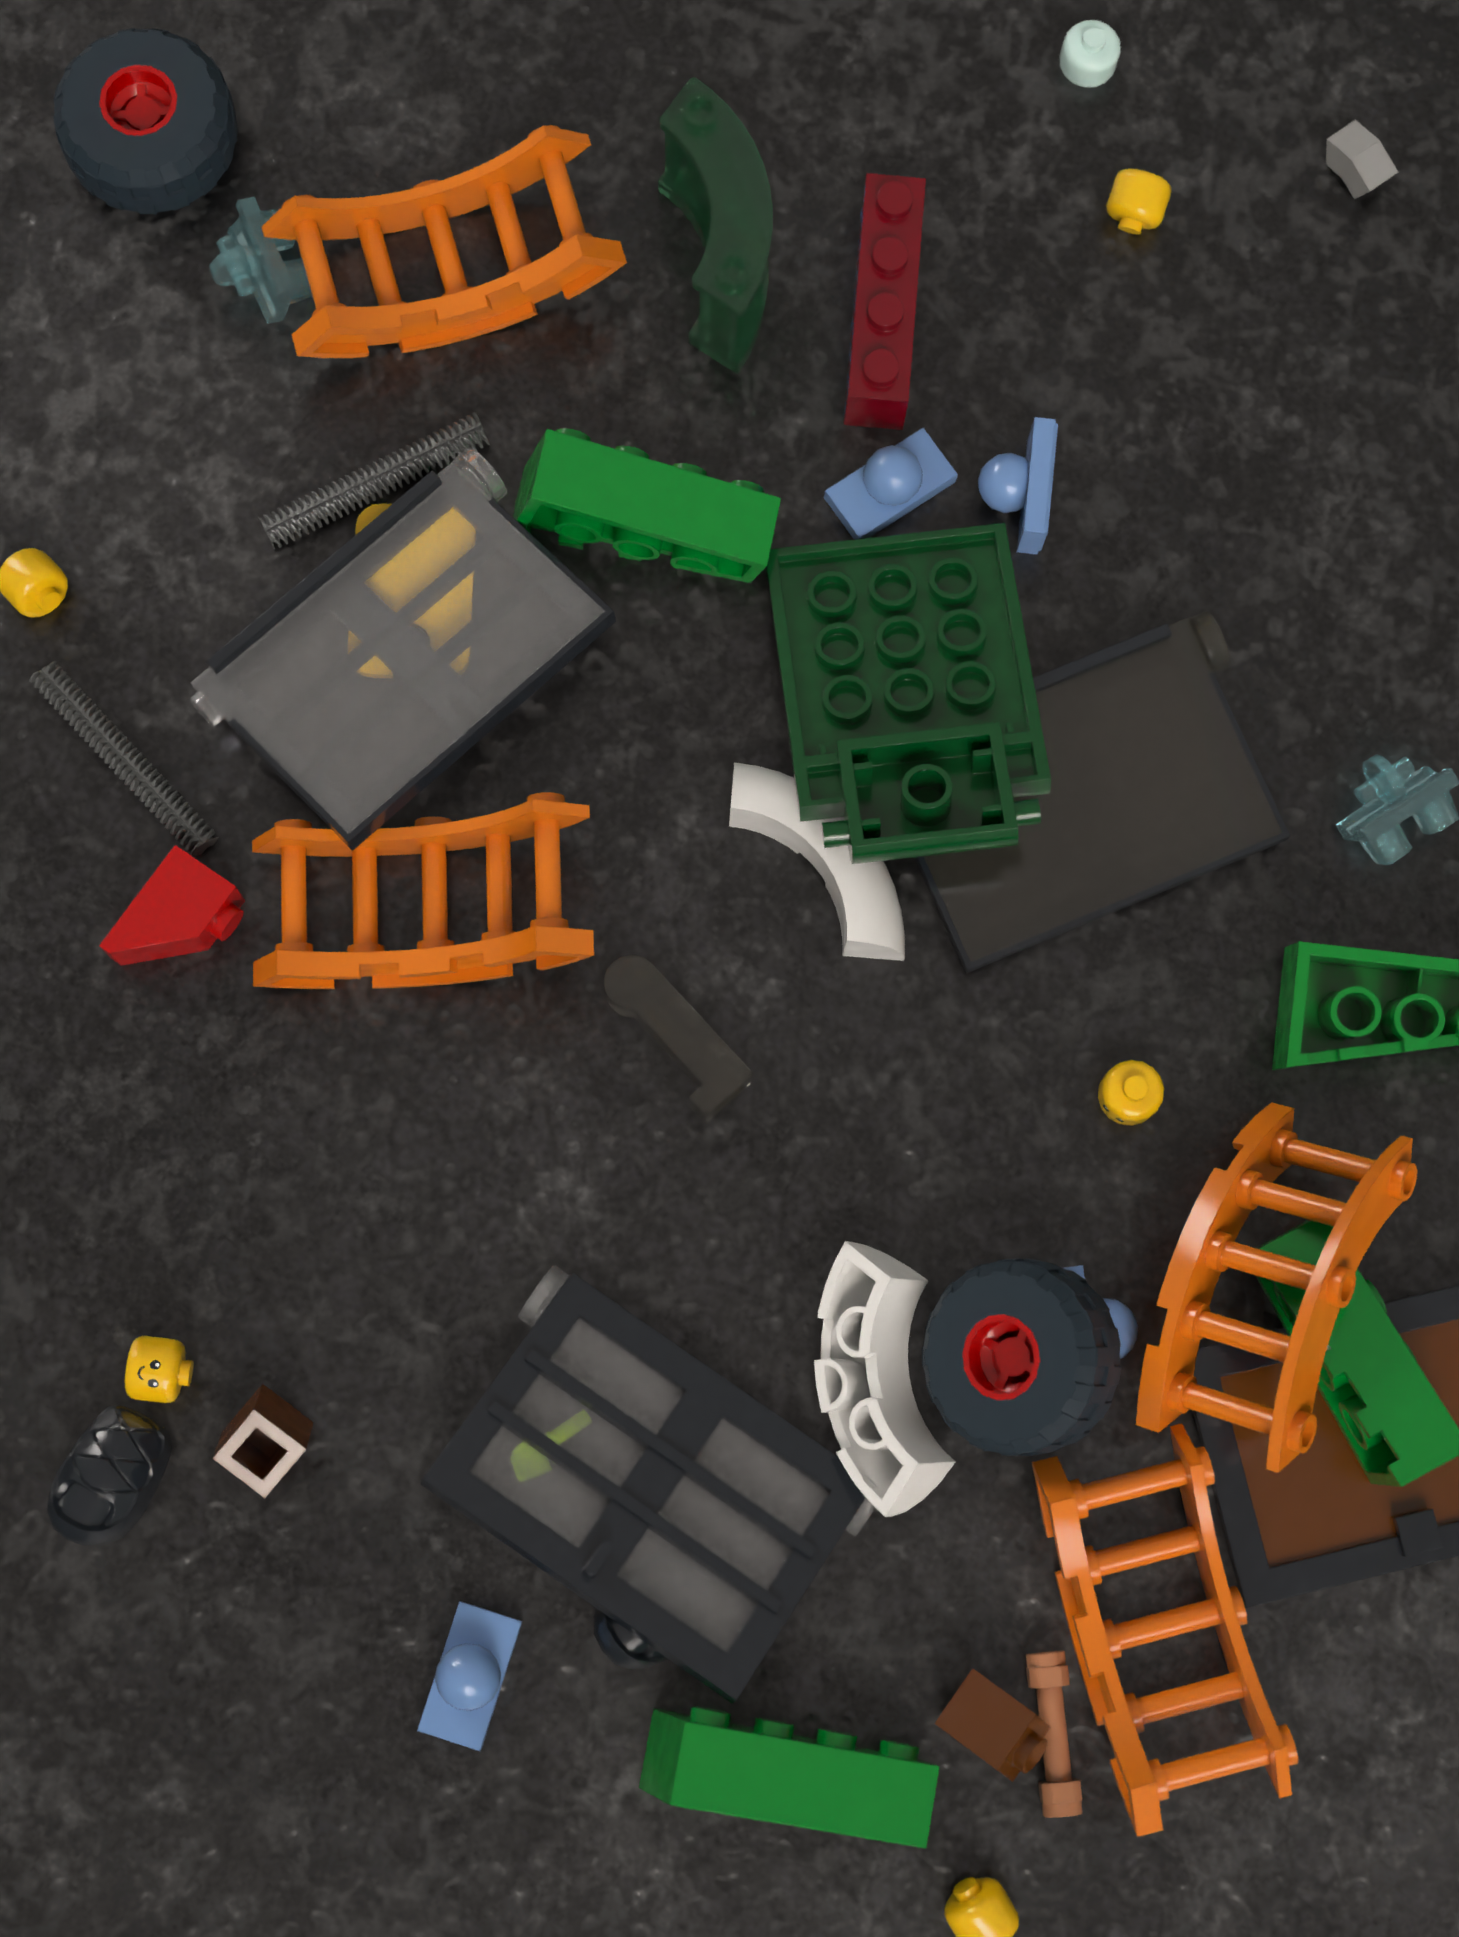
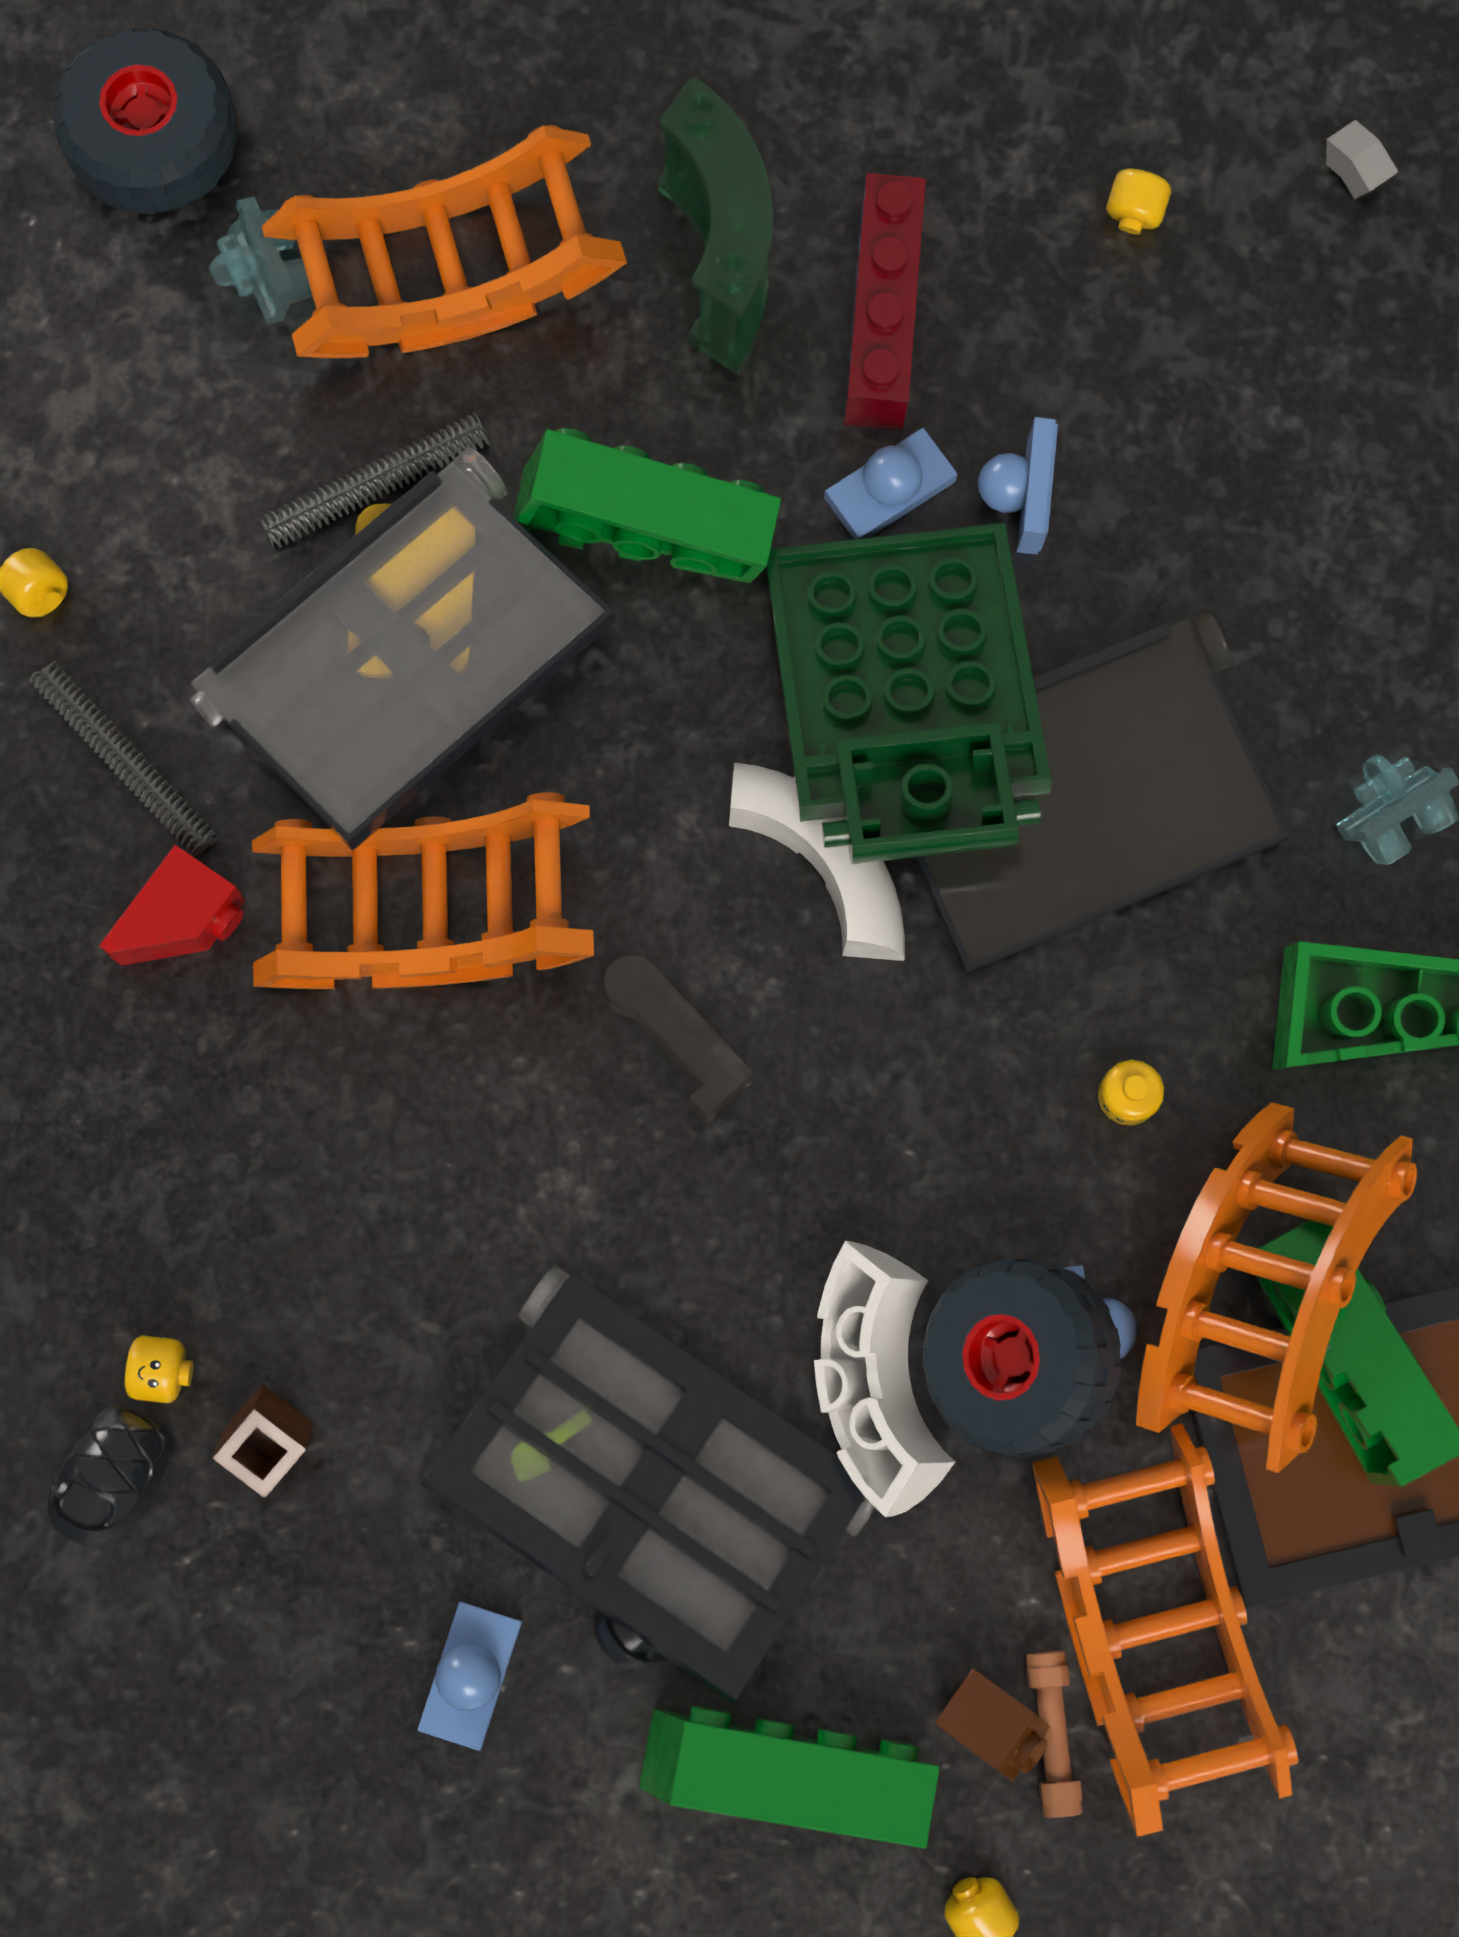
light aqua piece [1060,20,1120,87] -> none

